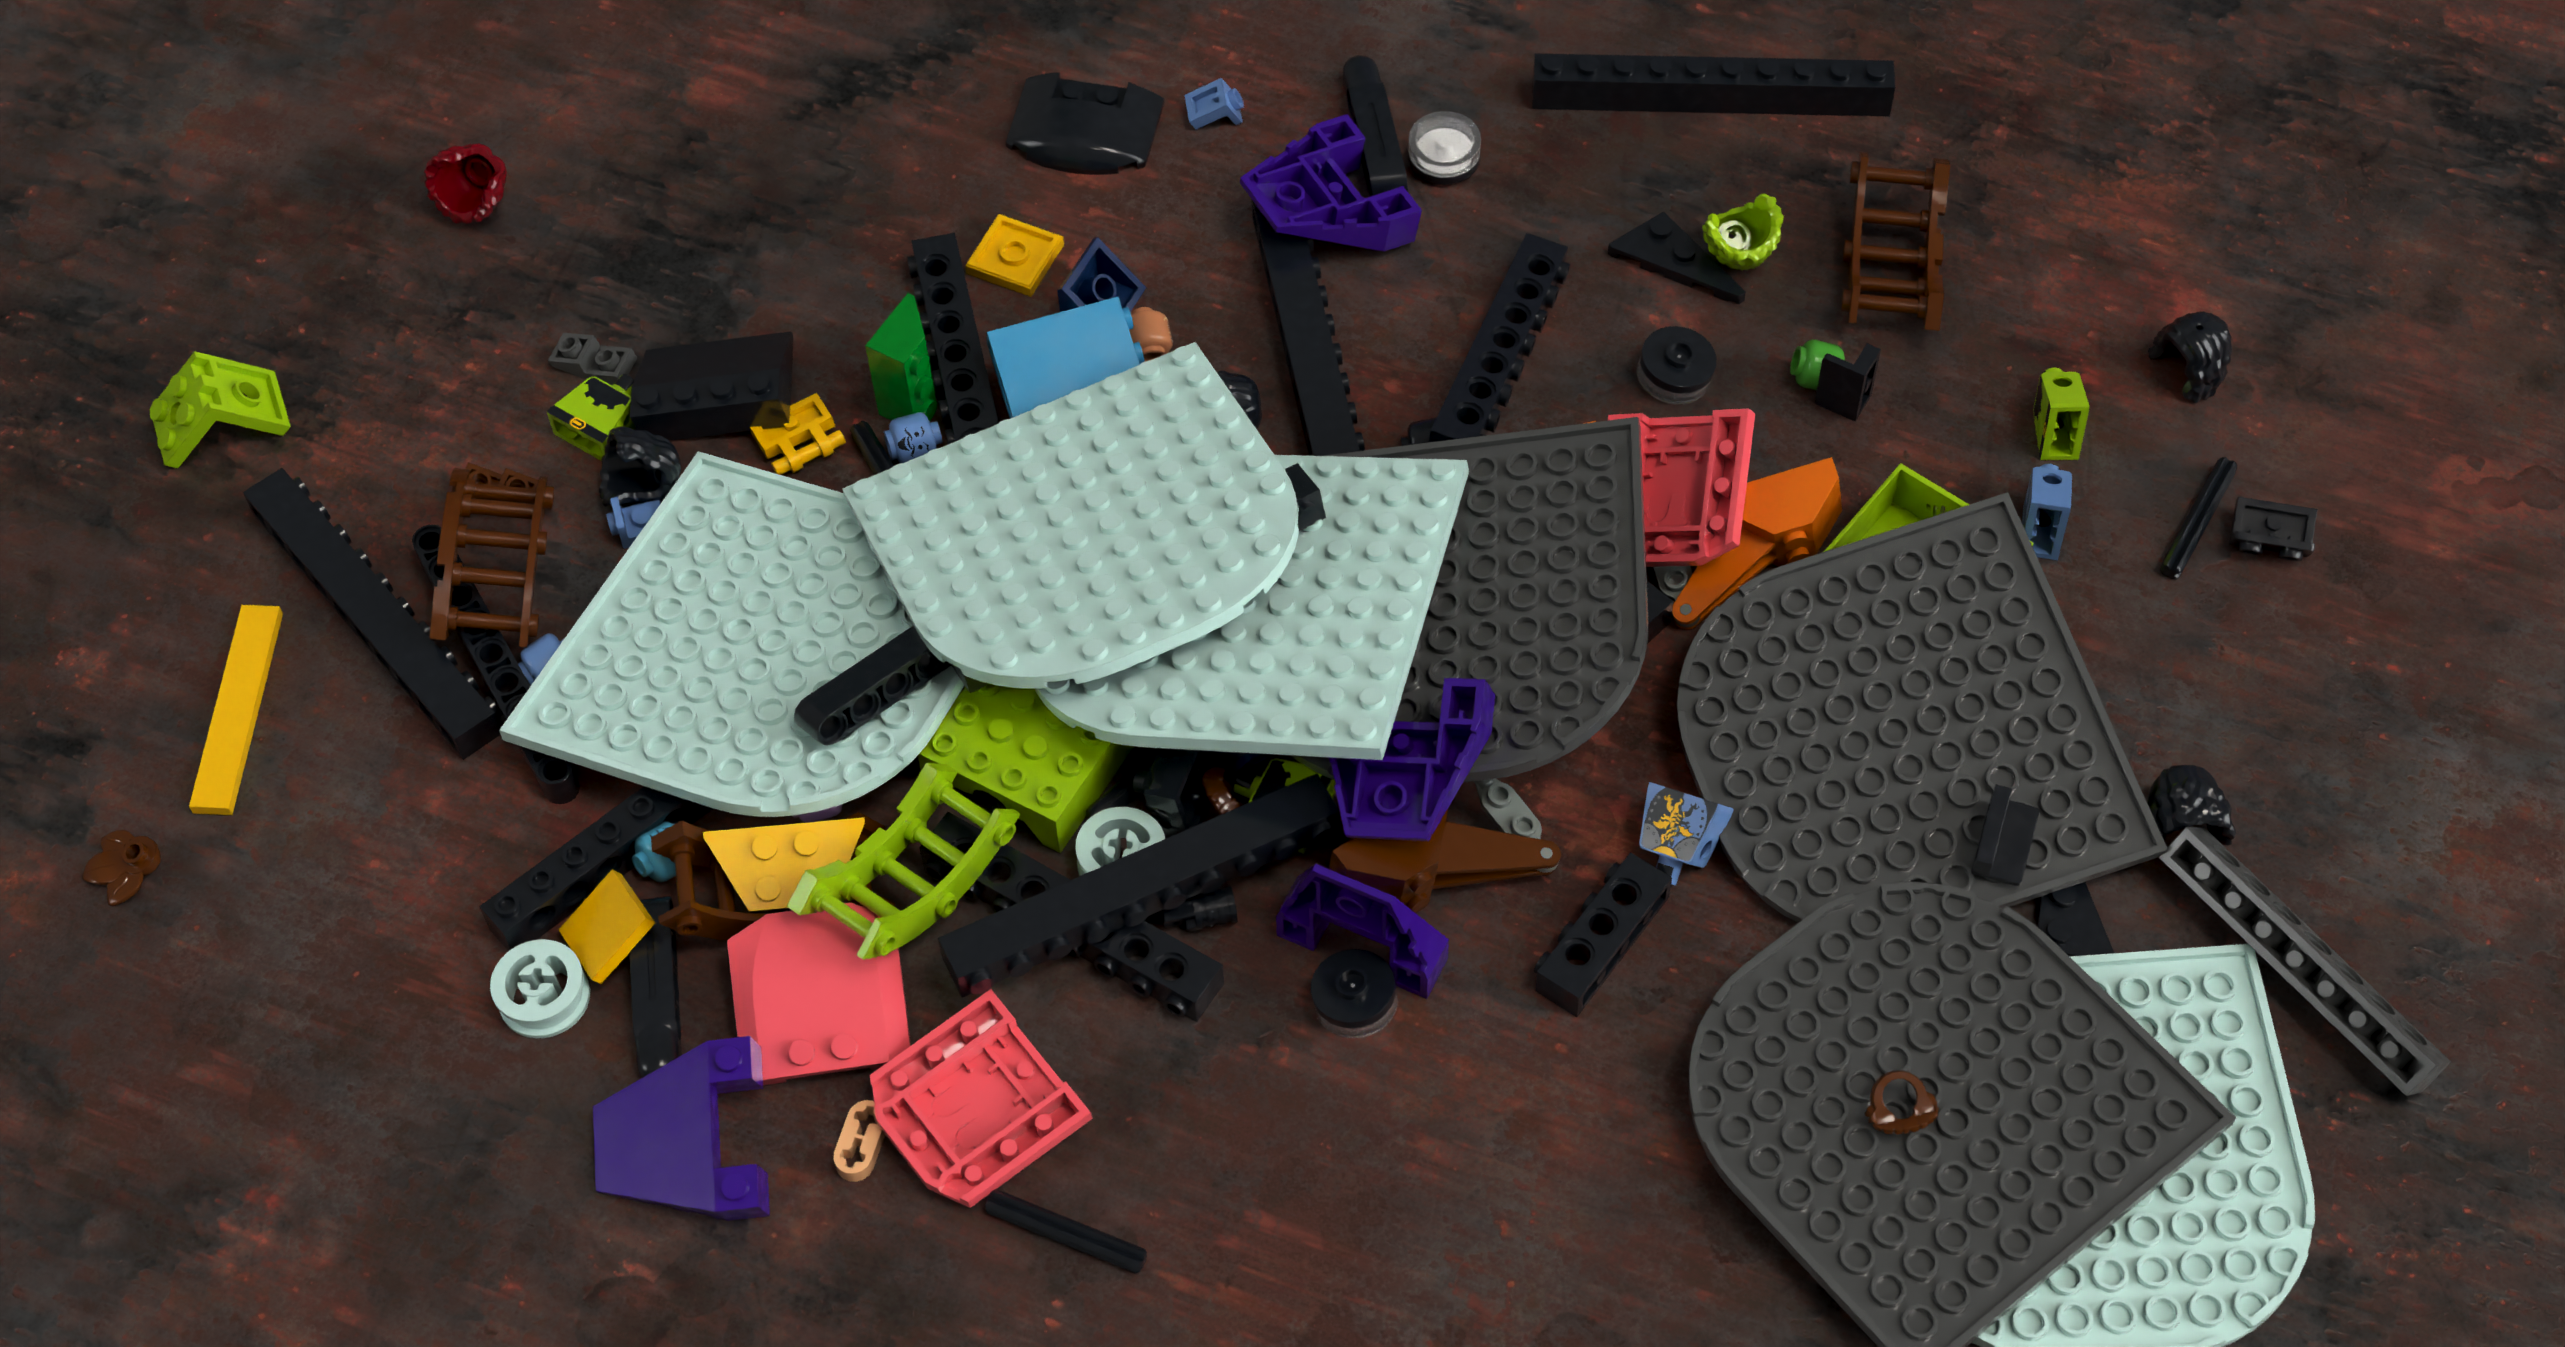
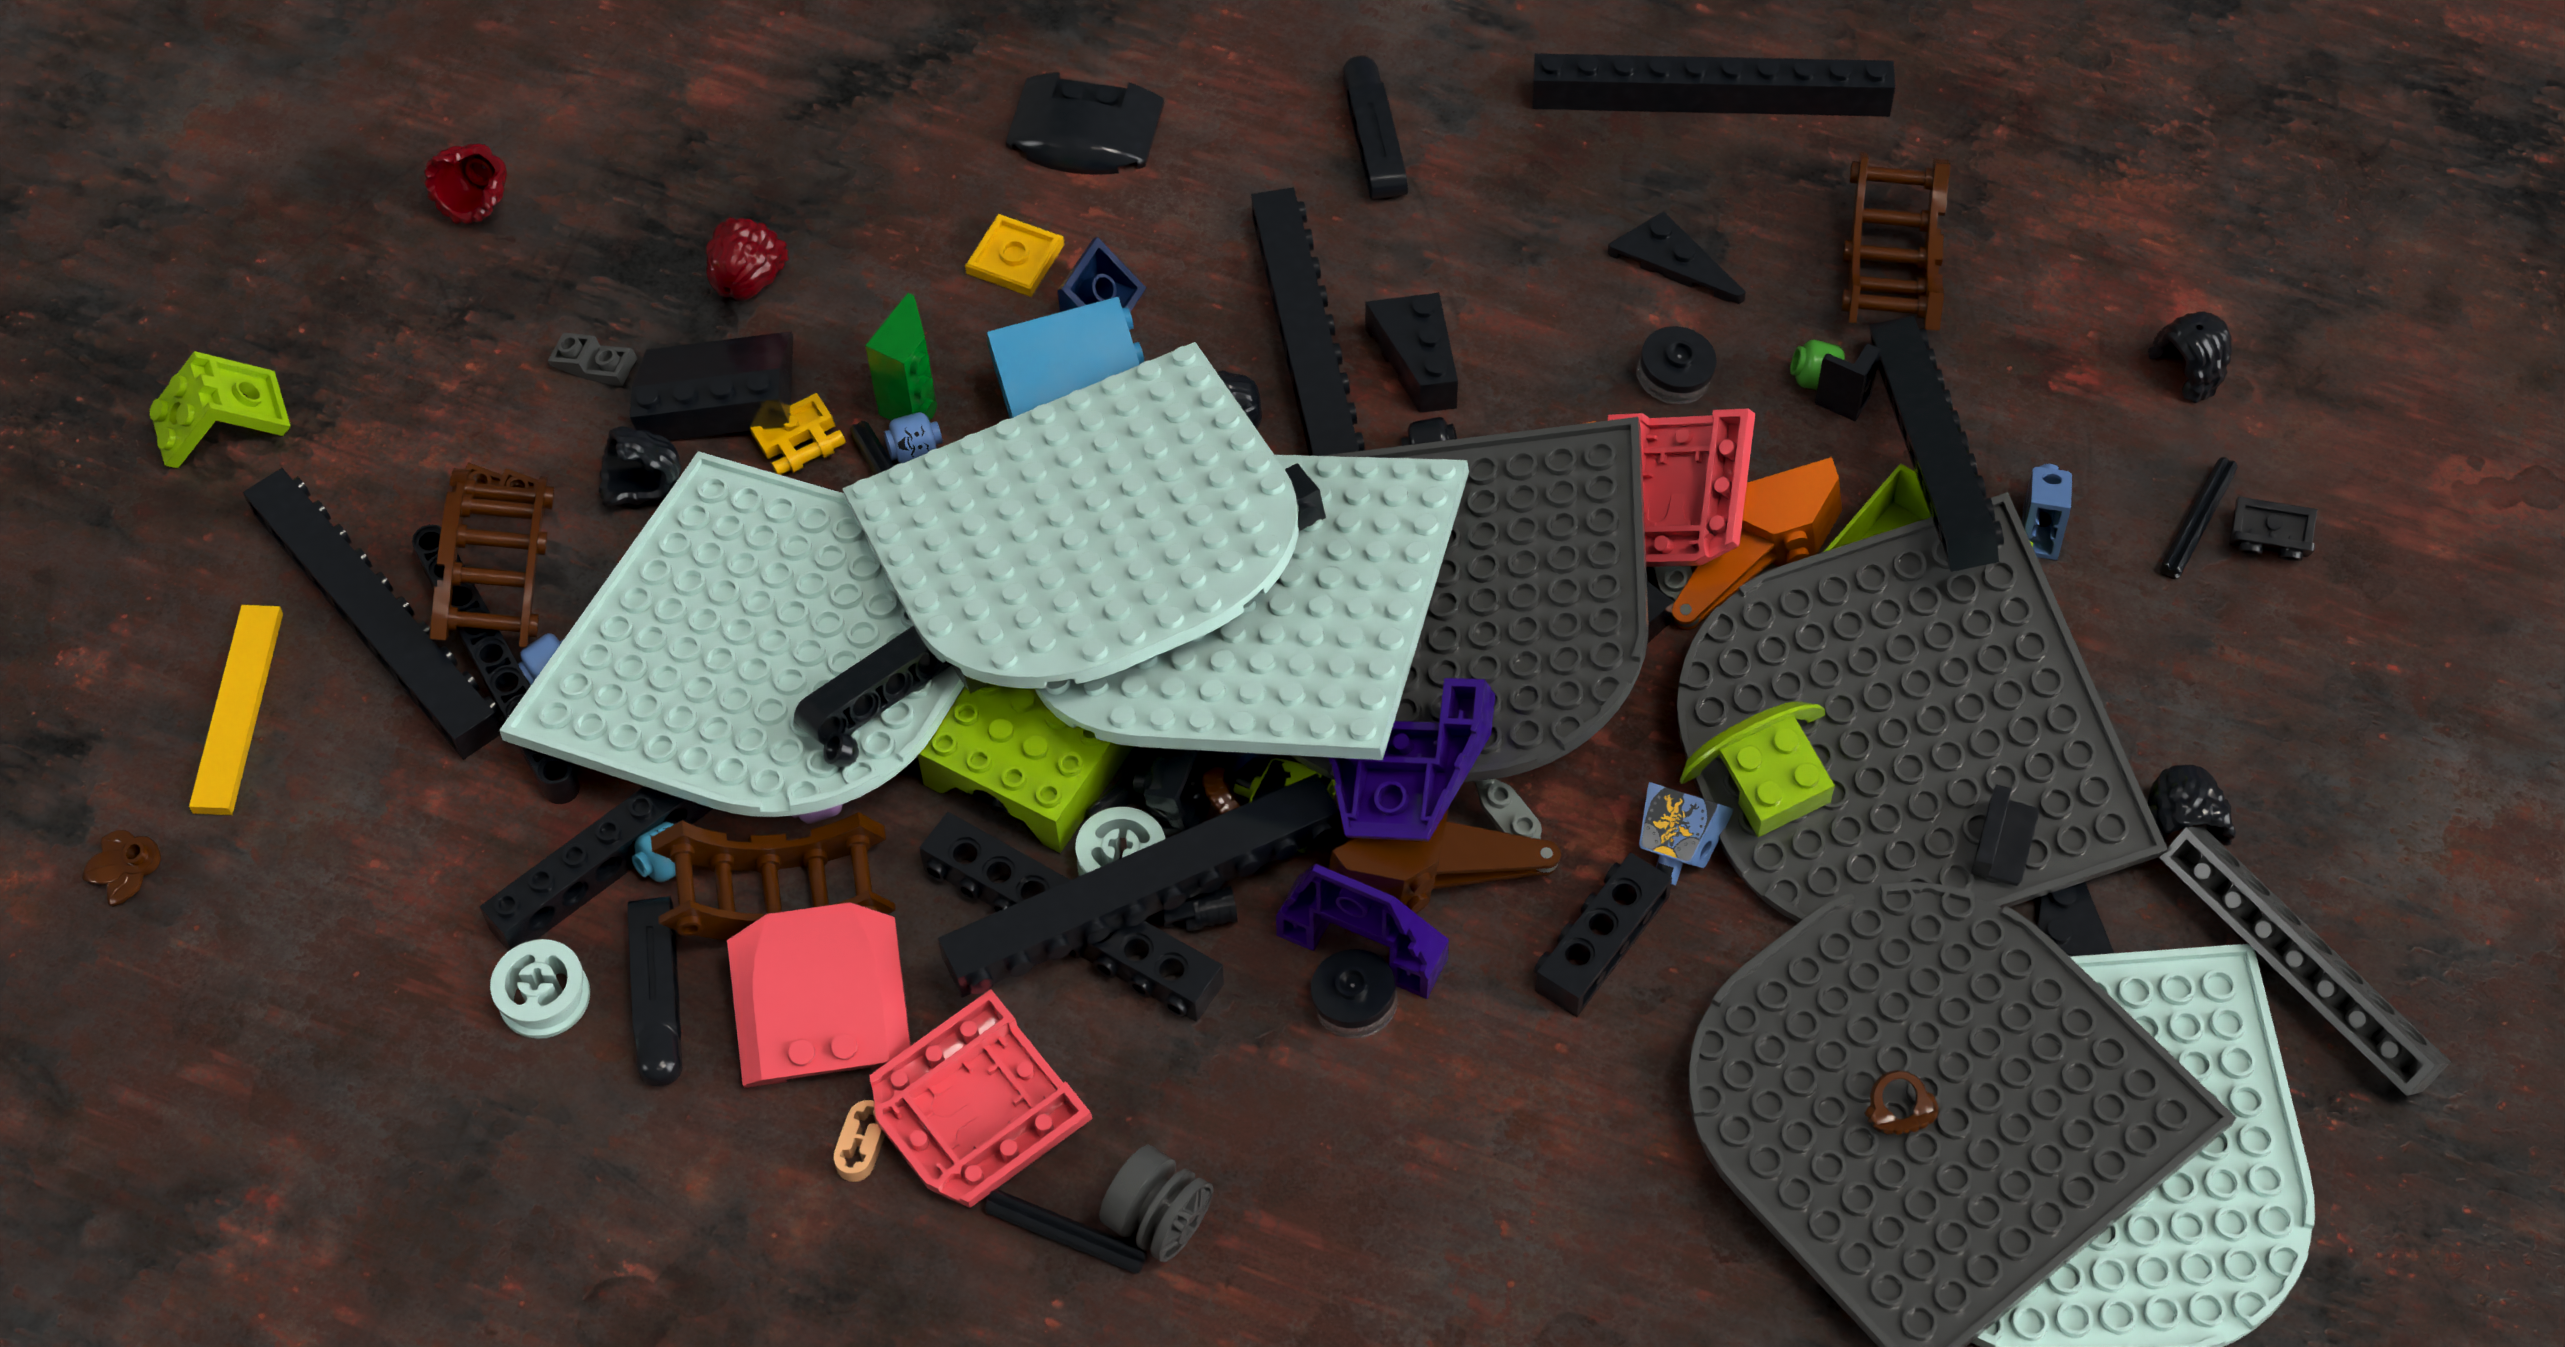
lime torso [547,374,635,461] -> none
yellow tile [559,869,655,984] -> none
dark purple wedge [593,1036,770,1221] -> none
medium blue bracket [606,497,660,549] -> none
yellow wing [703,818,865,912] -> none
lime fence [787,763,1021,959] -> none
black brick [907,232,999,444] -> none
nougat head [1129,307,1173,361] -> none
medium blue bracket [1184,78,1244,129] -> none
dark purple wedge [1240,114,1422,251] -> none
clear piece [1408,111,1481,185] -> none
black brick [1428,233,1571,443] -> none
lime hair [1702,193,1784,270] -> none
lime torso [2033,368,2090,460] -> none
none -> dark red hair [706,217,789,301]
none -> black hinge [823,732,859,767]
none -> dark grey wheel [1099,1144,1213,1262]
none -> black wedge [1365,293,1458,413]
none -> lime piece [1680,701,1835,837]
none -> black brick [1869,315,2004,572]

